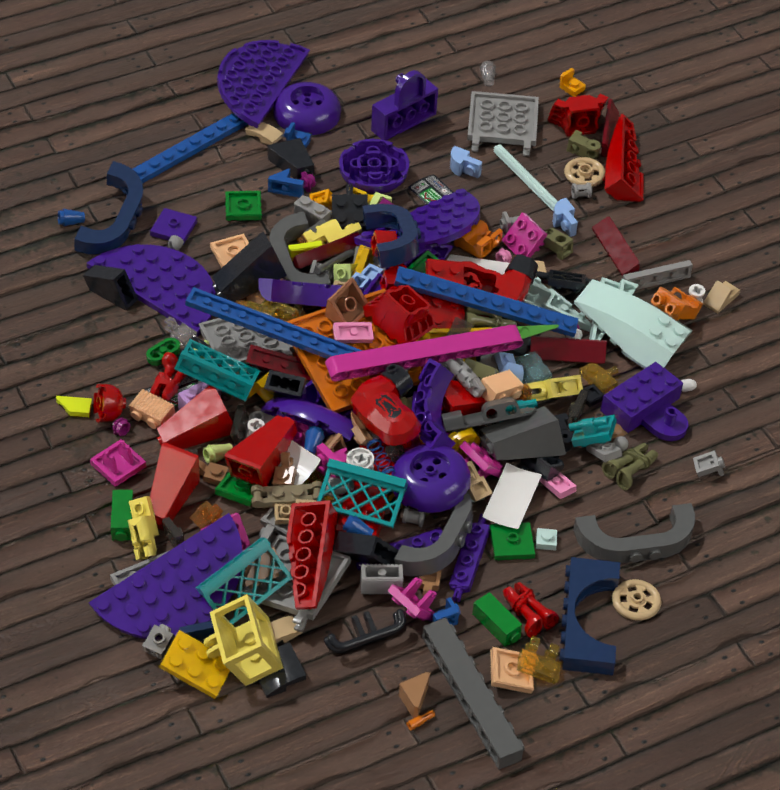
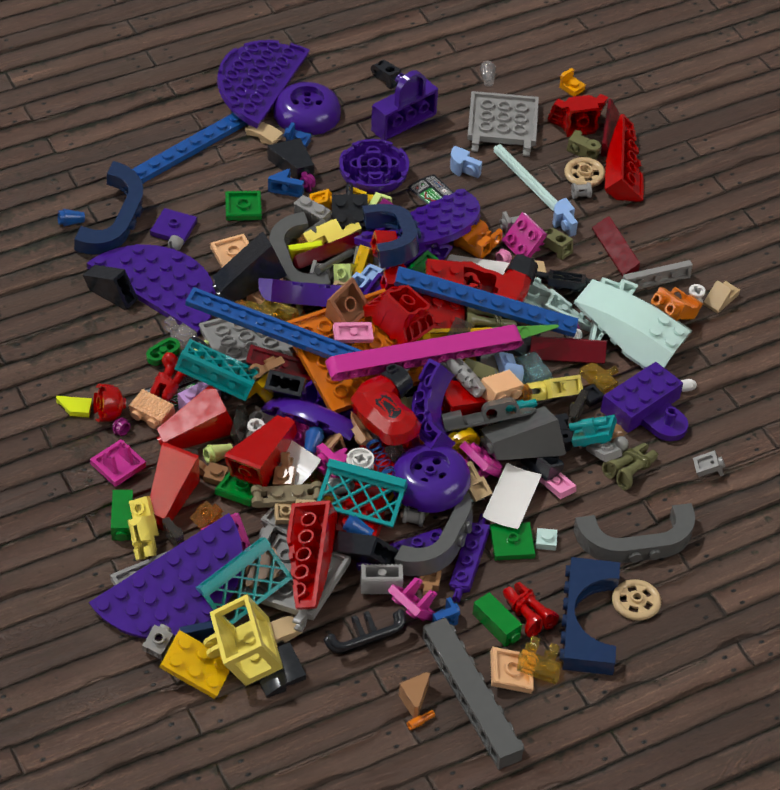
none -> medium nougat plate [248,356,285,380]
none -> black leg [371,60,402,89]

